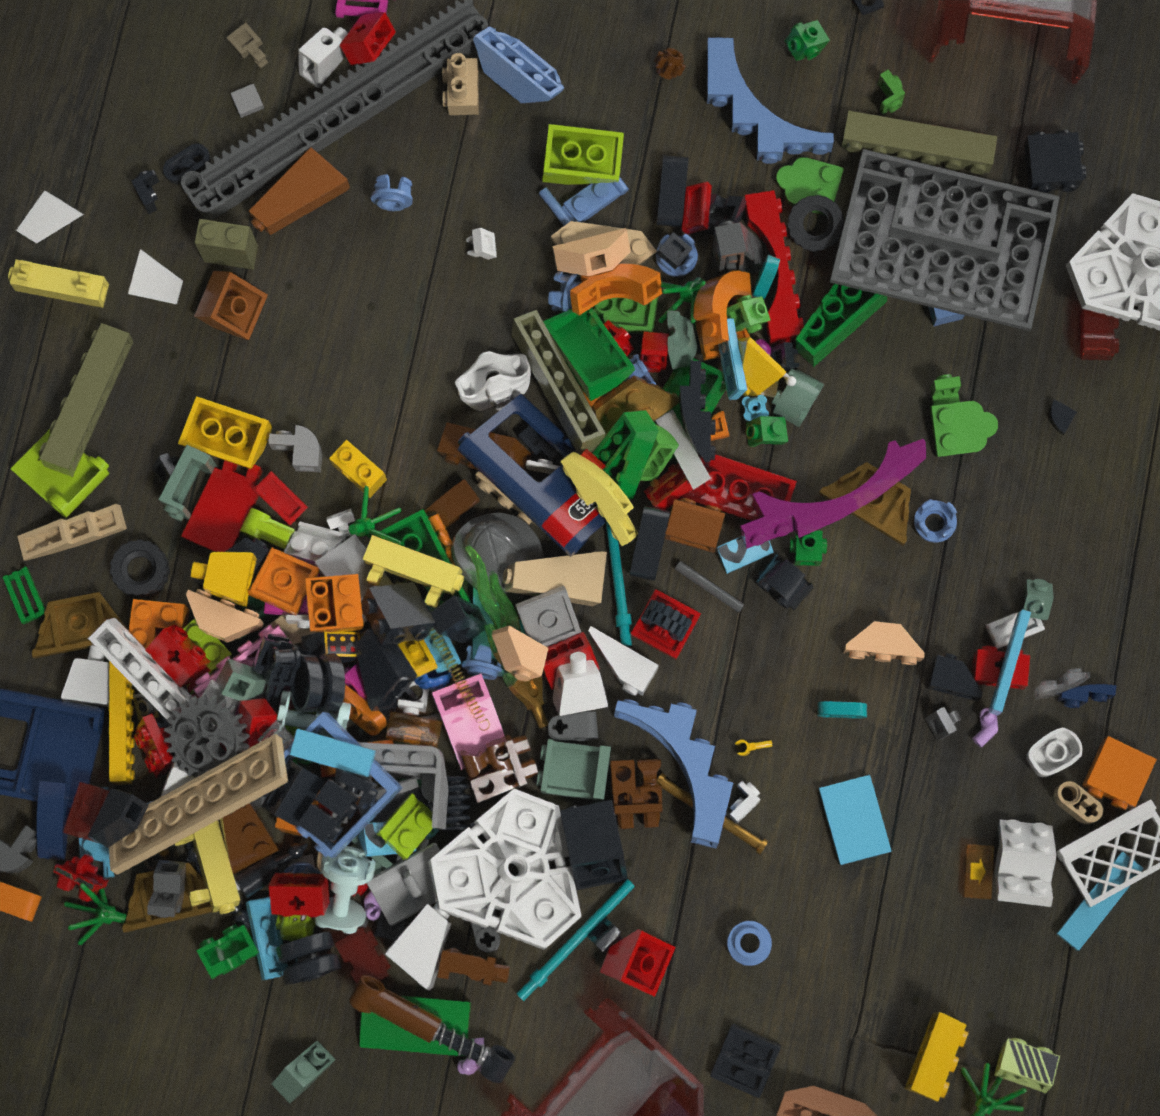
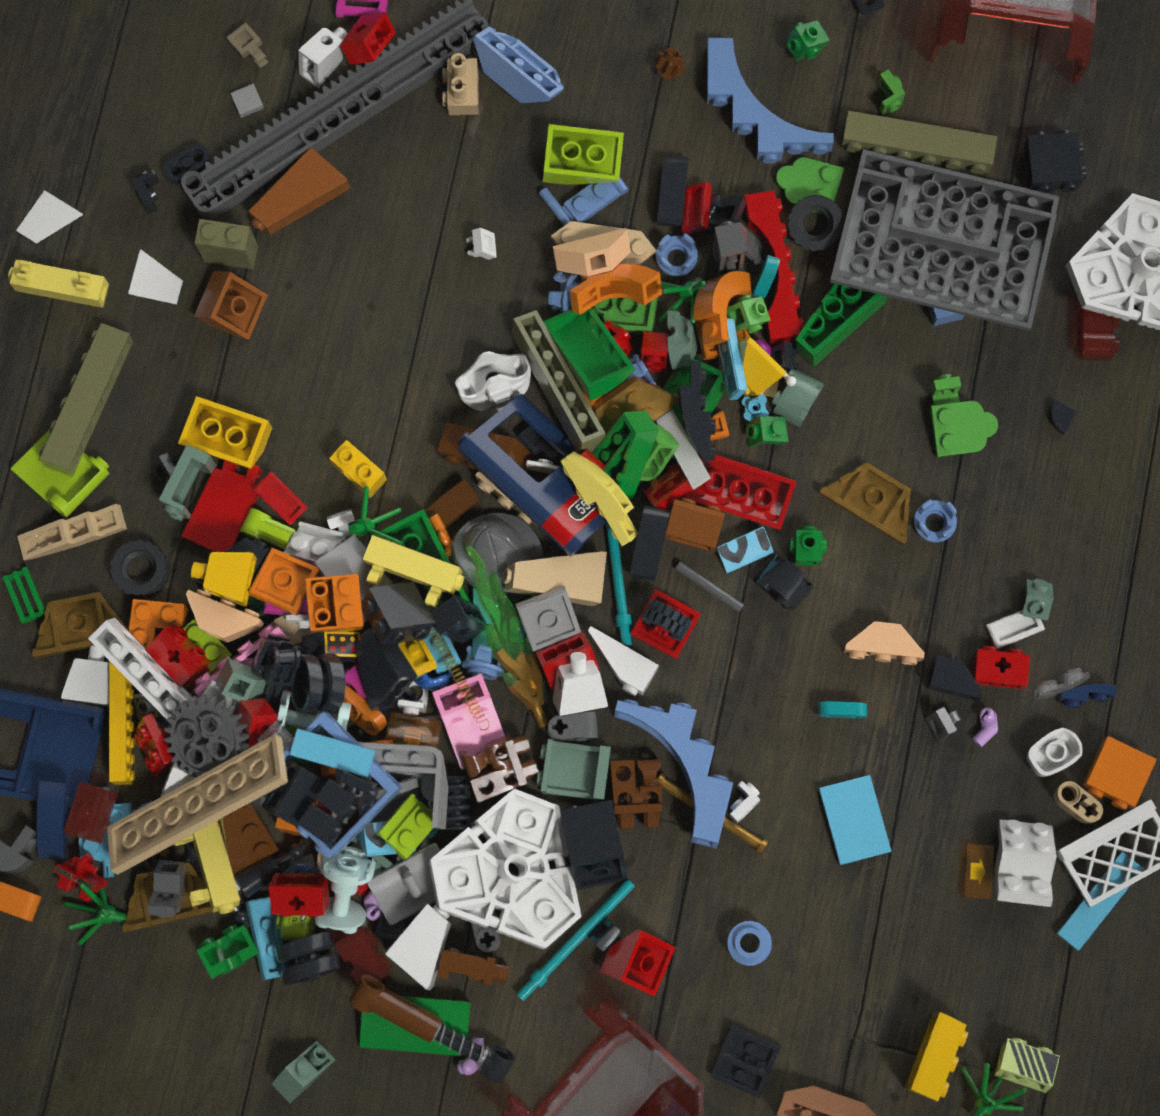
black slope [88,788,149,848] -> none
light grey brick [268,425,322,472] -> none
medium blue piece [371,174,413,211] -> none
light nougat slope [492,626,548,681] -> none
black tile [656,232,692,269] -> none
yellow hand [735,740,772,756] -> none
magenta slope [741,439,926,549] -> none
medium azure tile [989,609,1031,715] -> none

